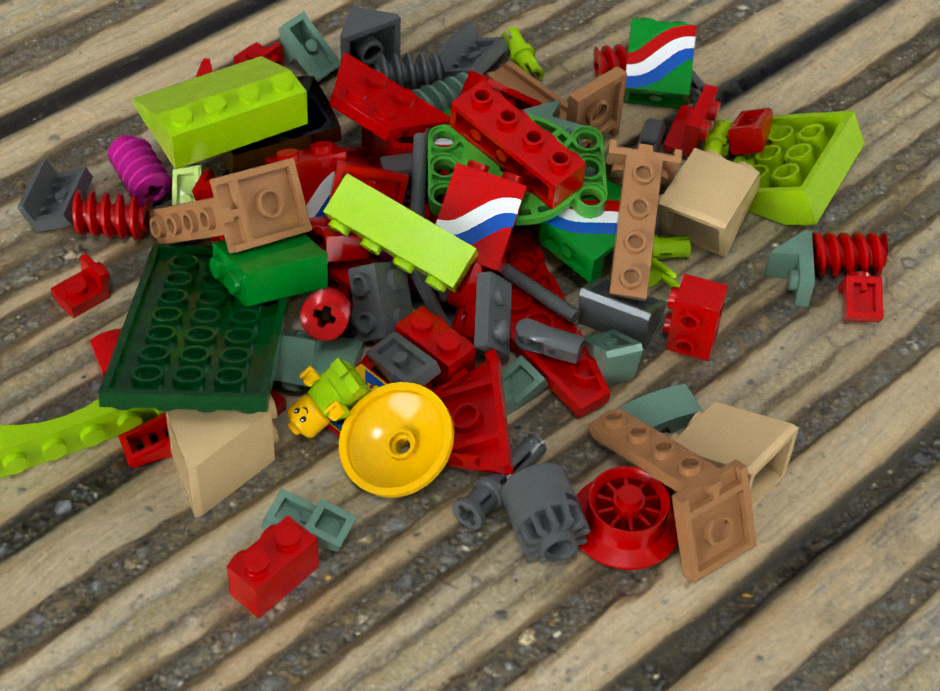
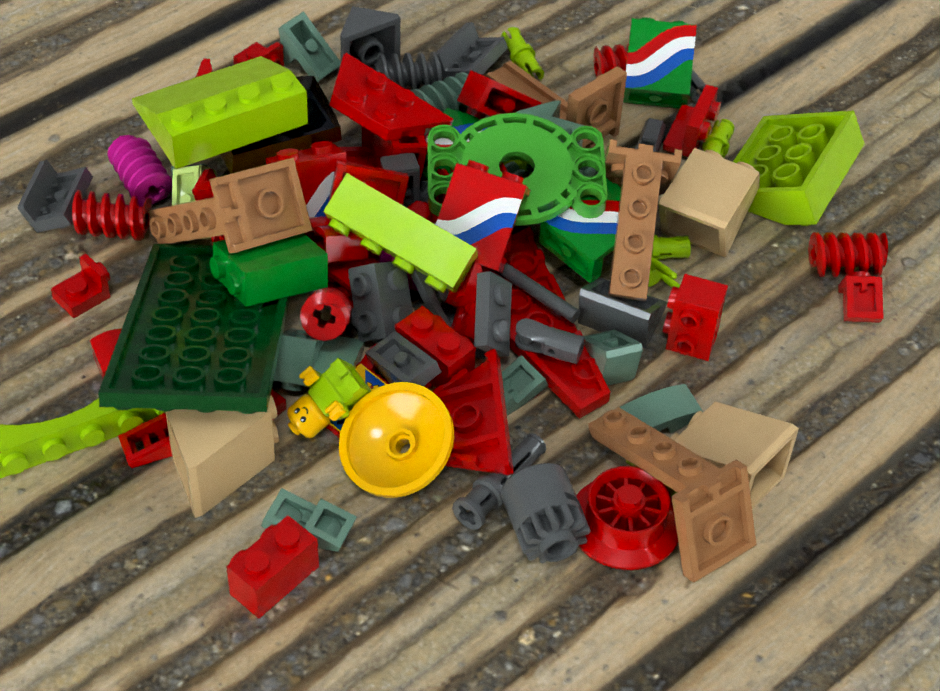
dark grey bar [410,133,428,218] -> none
red brick [450,81,586,210] -> none
red slope [728,108,773,155] -> none
sand green slope [765,230,815,307] -> none

